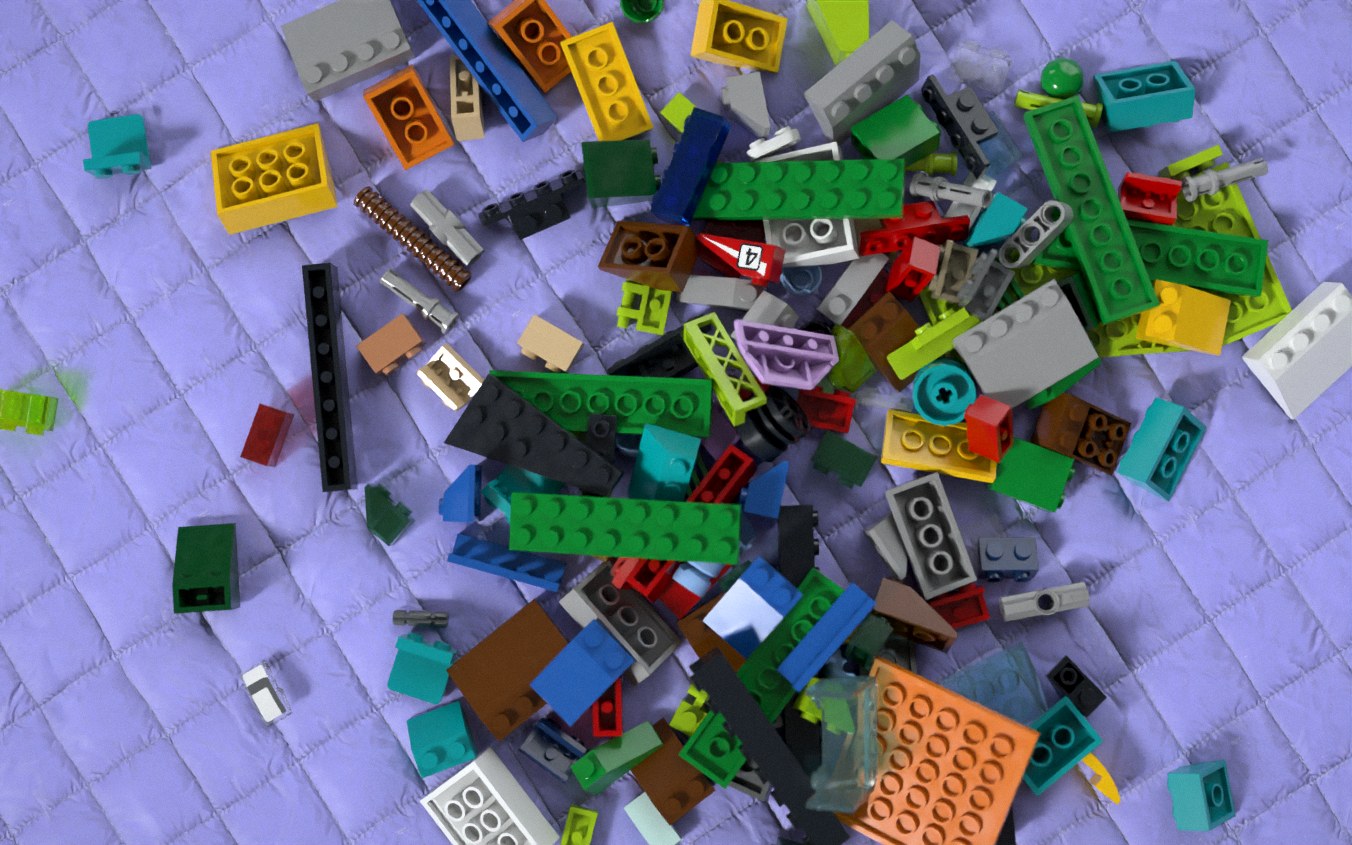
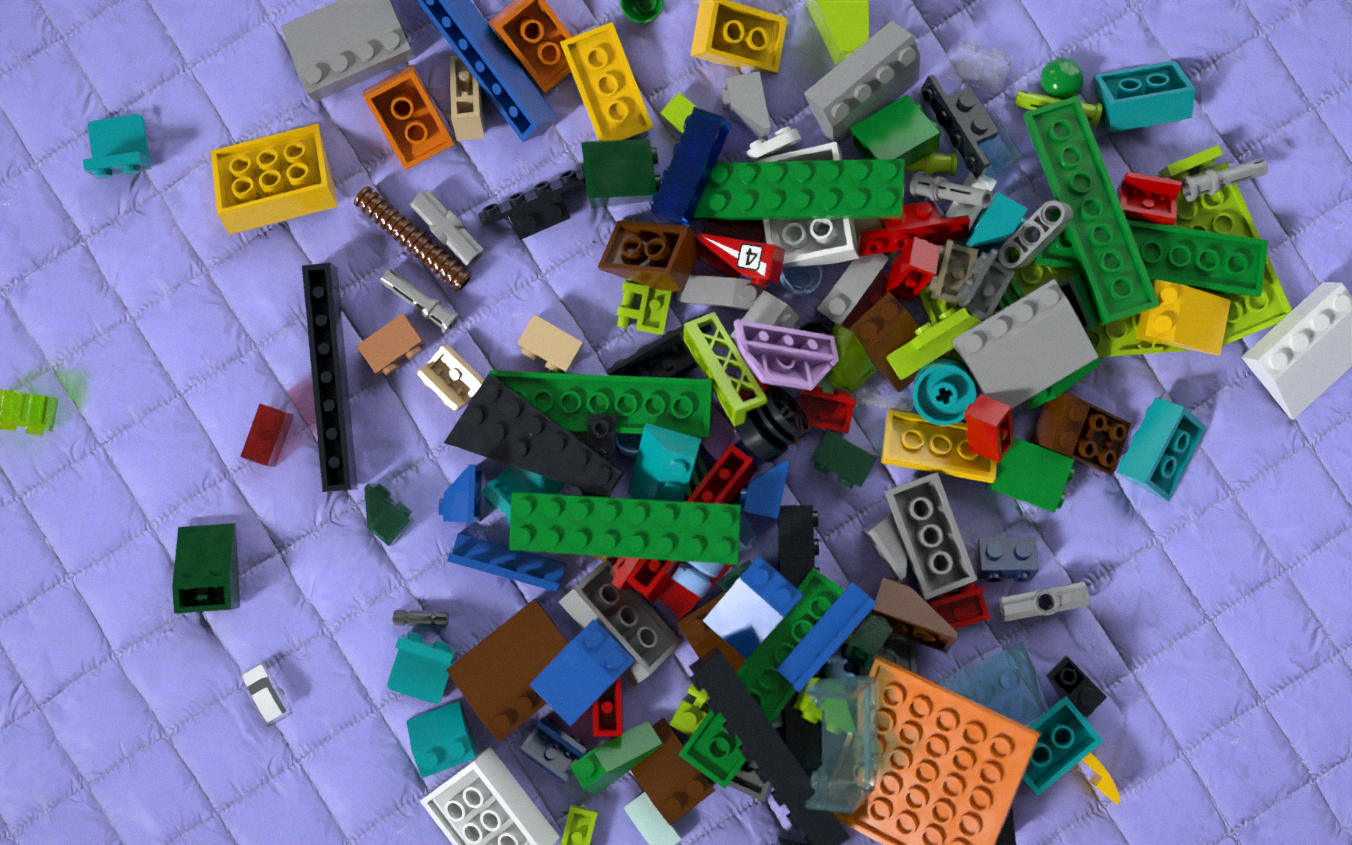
teal slope [1167,760,1236,831] -> none

